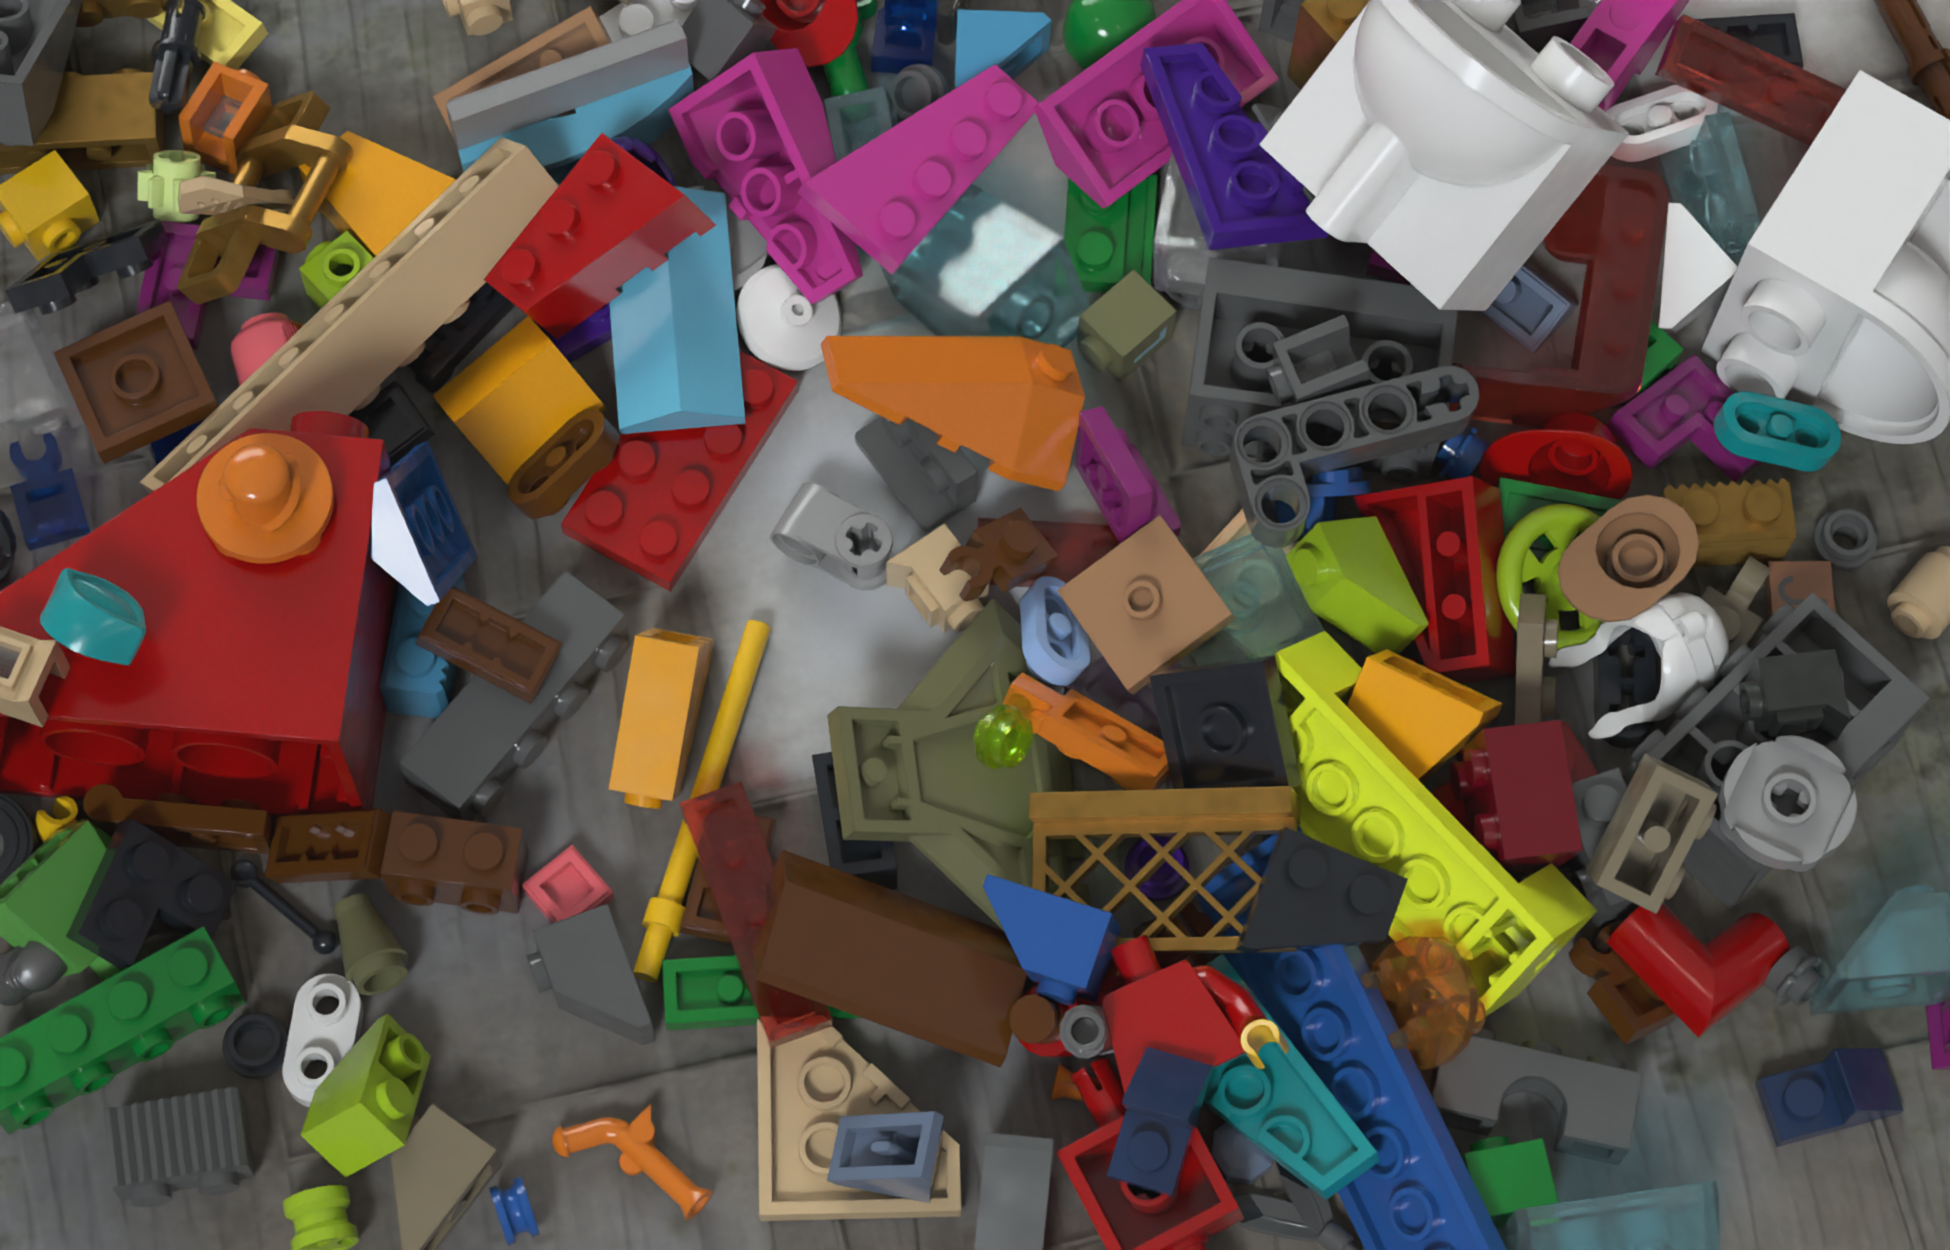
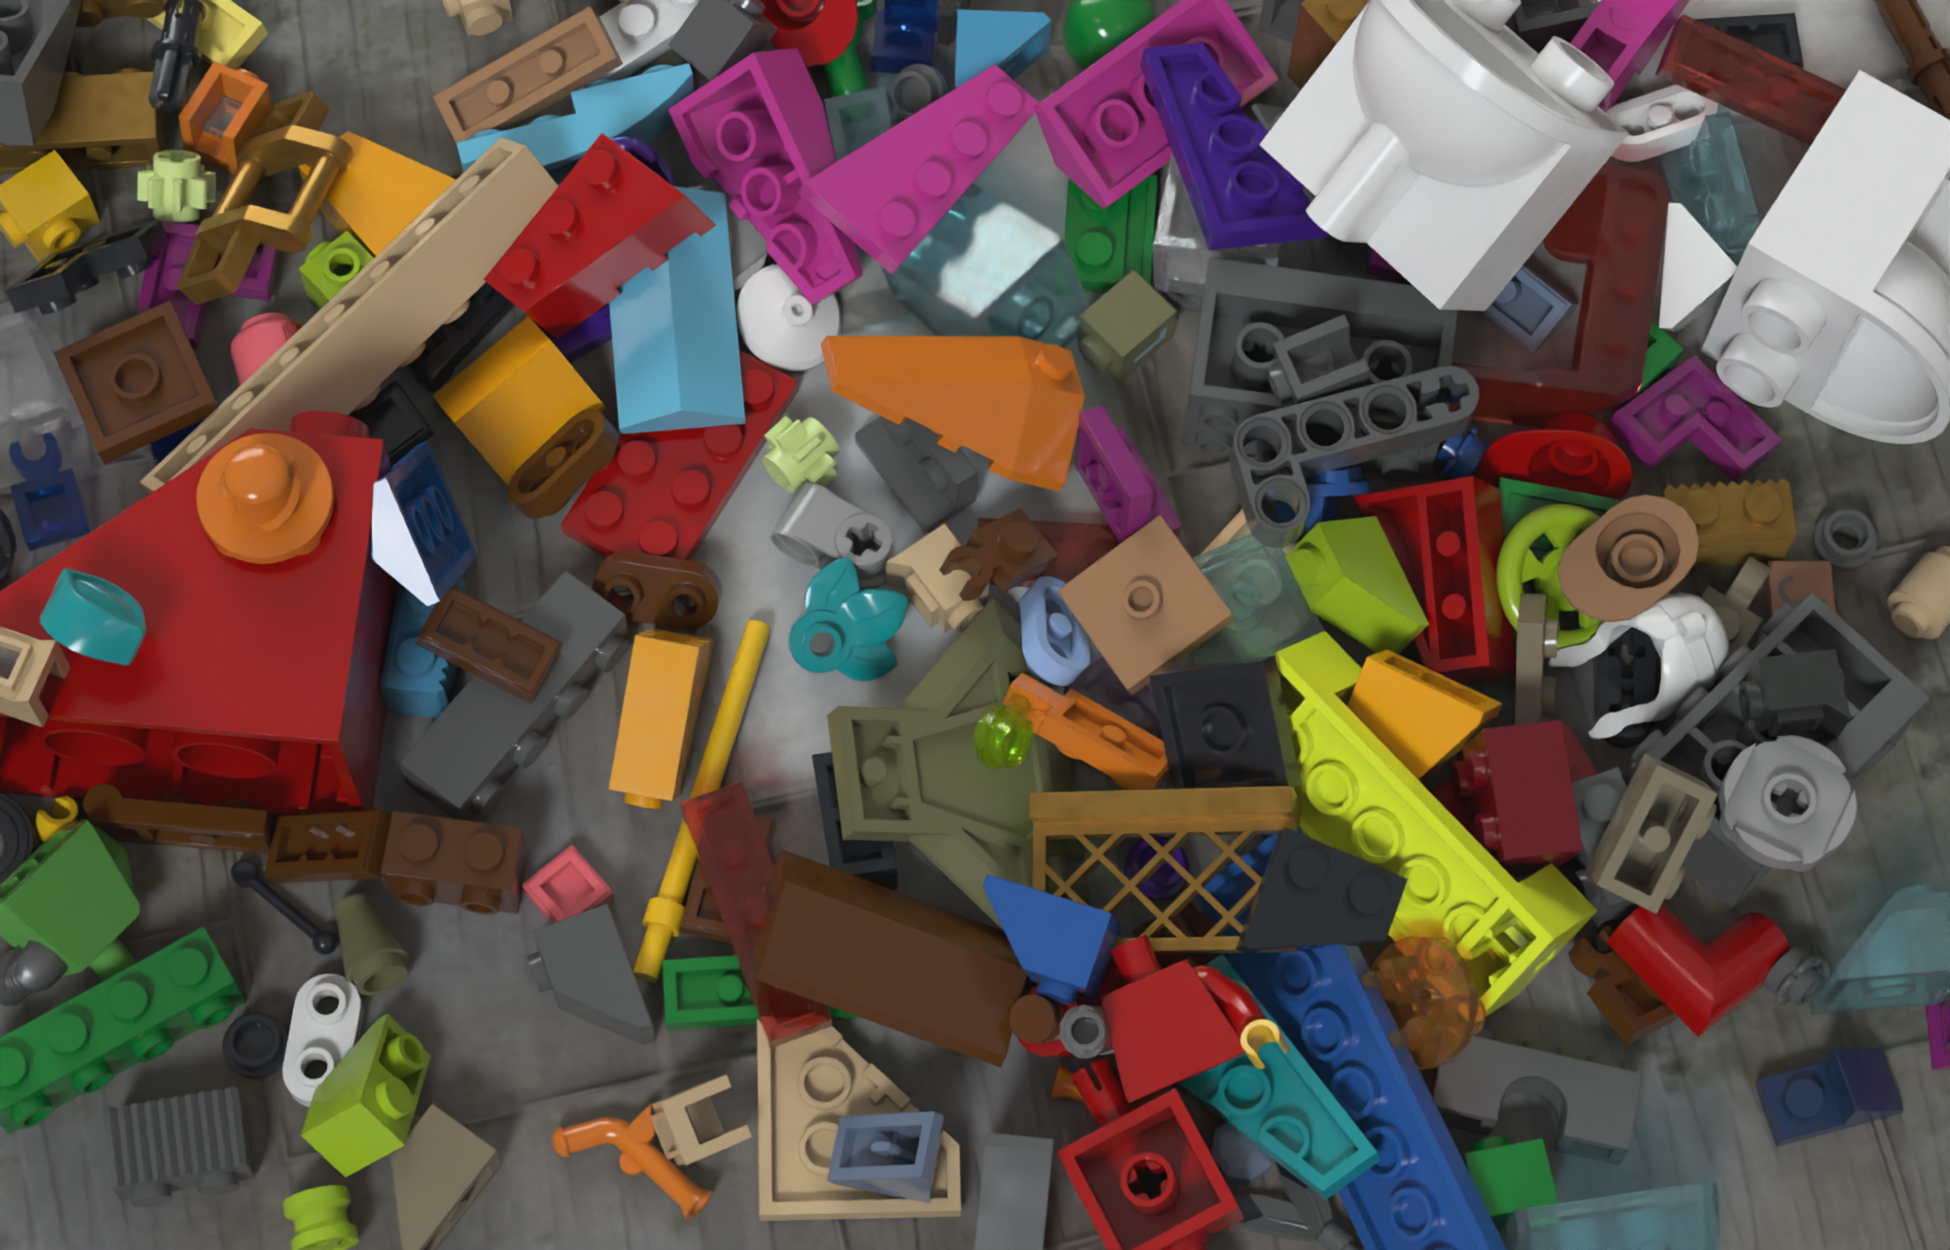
black plate [66,818,238,969] -> none
tan piece [178,176,323,215] -> none
light grey tile [446,20,689,150] -> none
blue bush [489,1177,540,1245] -> none
dark blue slope [1107,1047,1213,1198] -> none
teal plate [1714,391,1841,472] -> none
none -> reddish brown plate [592,551,722,629]
none -> tan window [650,1074,752,1166]
none -> yellowish green gear [762,416,840,493]
none -> teal plate [788,557,908,681]

